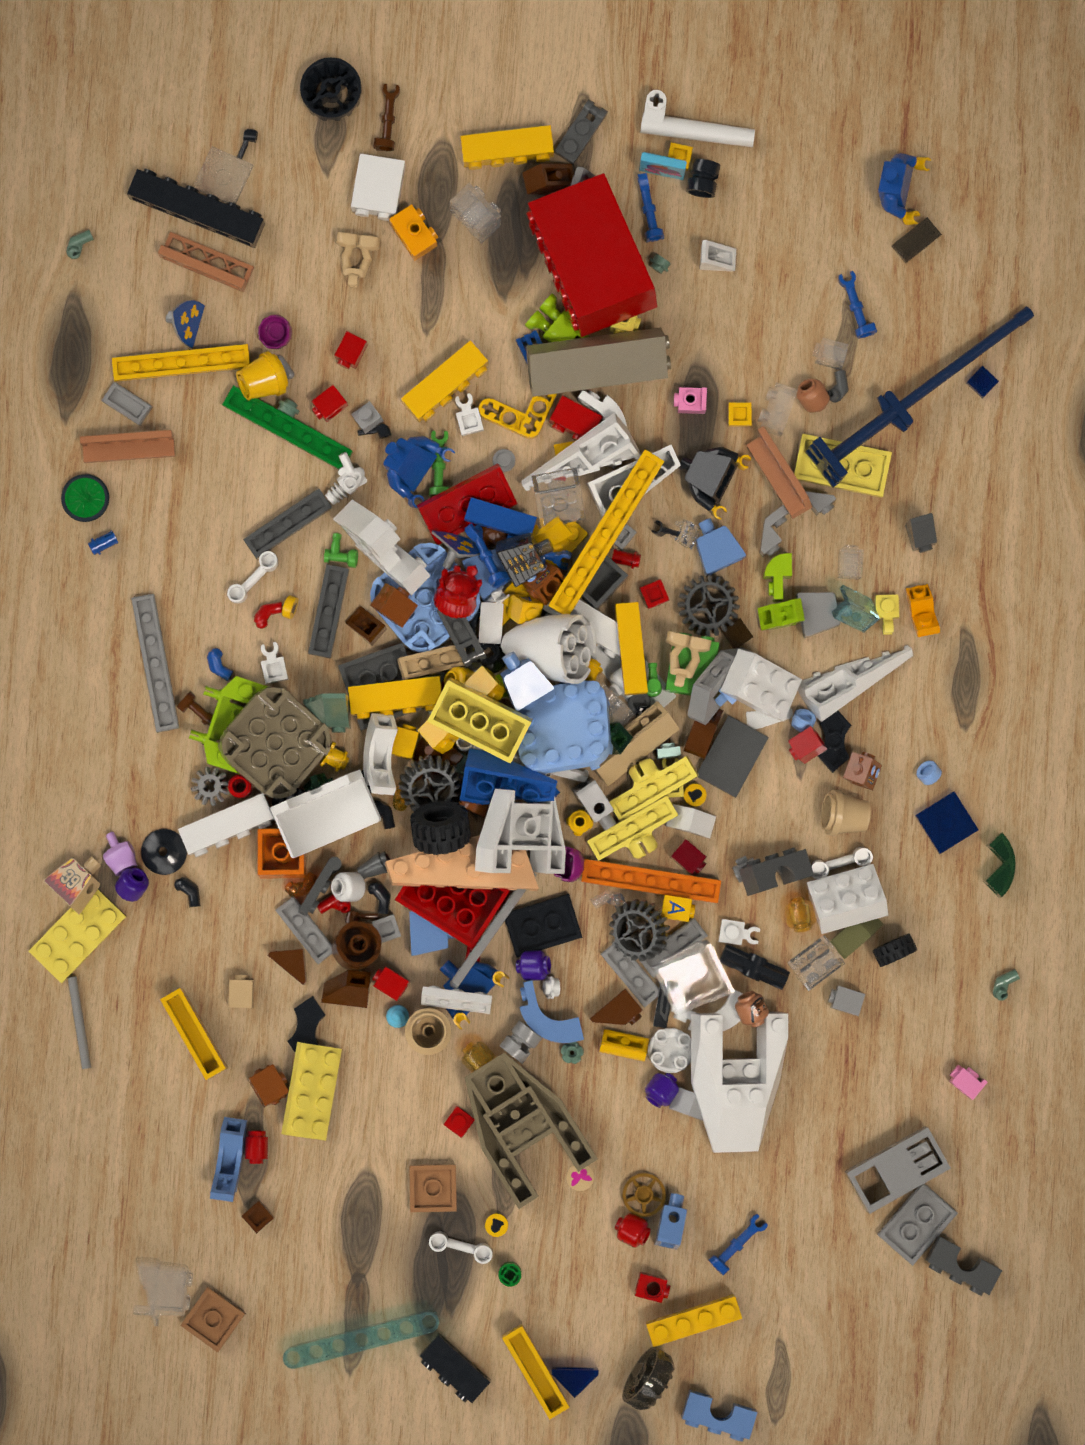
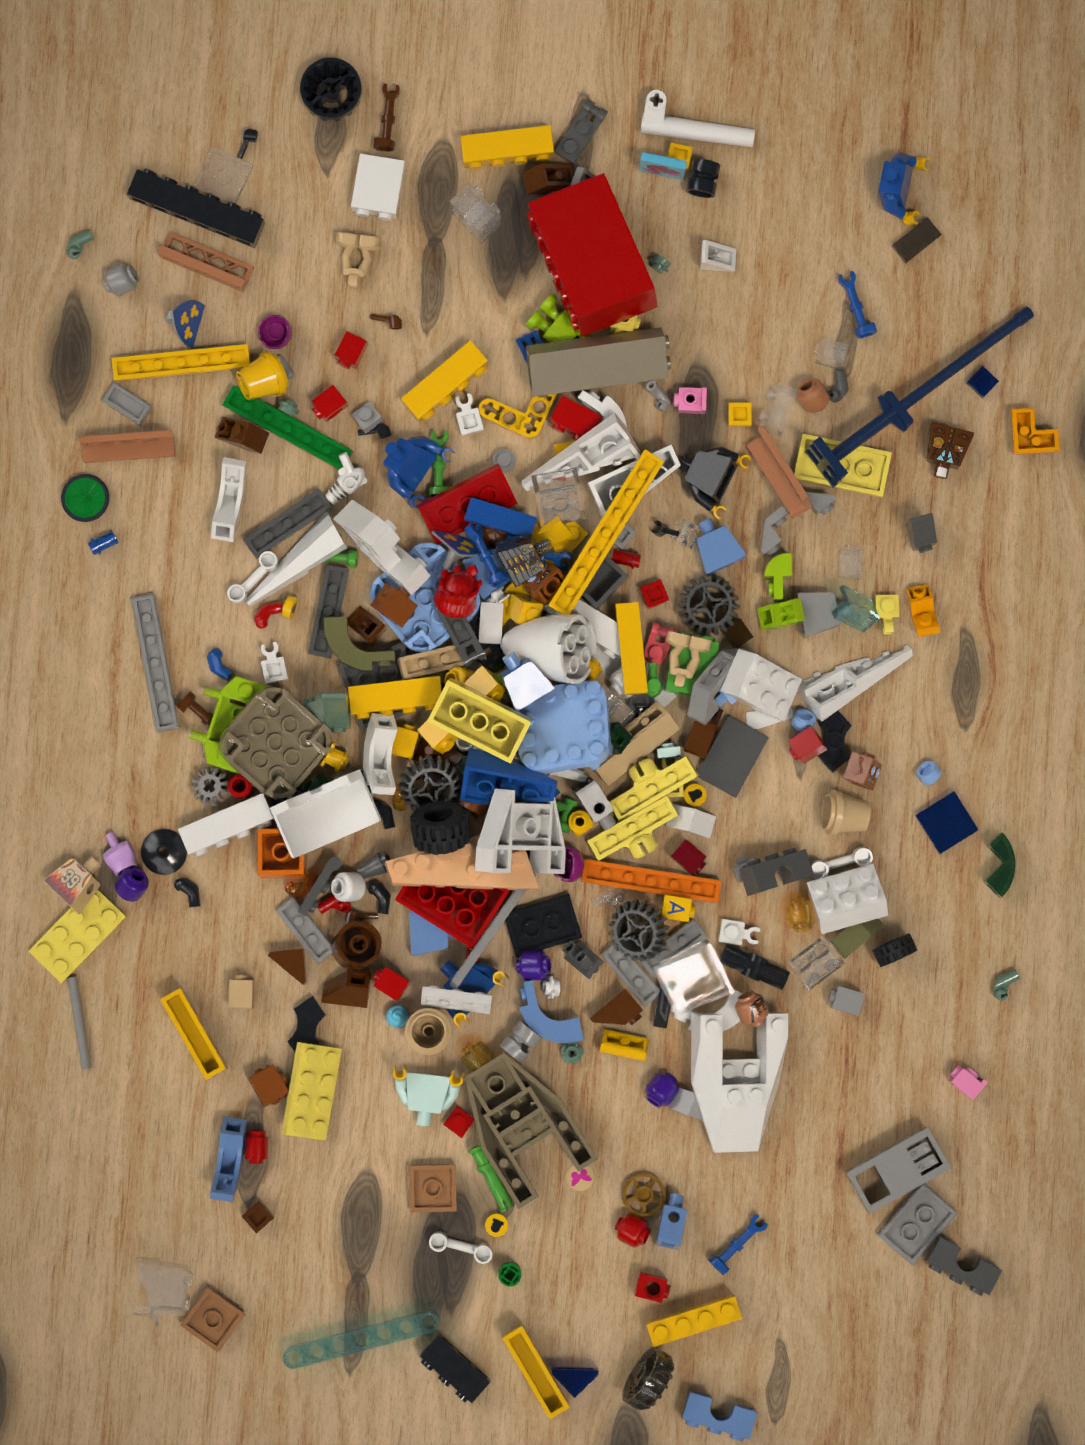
light grey plate [372,914,401,943] -> none
light orange brick [389,204,438,261] -> none
blue piece [637,173,664,243] -> none
white dish [648,1028,691,1073] -> none
none -> light grey head [103,263,139,297]
none -> white arch [211,457,247,542]
none -> reddish brown slope [214,417,269,454]
none -> white wedge [246,512,347,607]
none -> olive arch [324,616,396,672]
none -> reddish brown hand [370,314,402,330]
none -> light aqua torso [393,1064,465,1126]
none -> bright green pin [468,1144,514,1212]
none -> bright green piece [556,798,578,834]
none -> dark grey hips [562,940,604,979]
none -> coral plate [644,622,676,665]
none -> light grey arm [646,380,671,412]
none -> reddish brown torso [927,422,974,479]
none -> light orange brick [1011,408,1060,455]

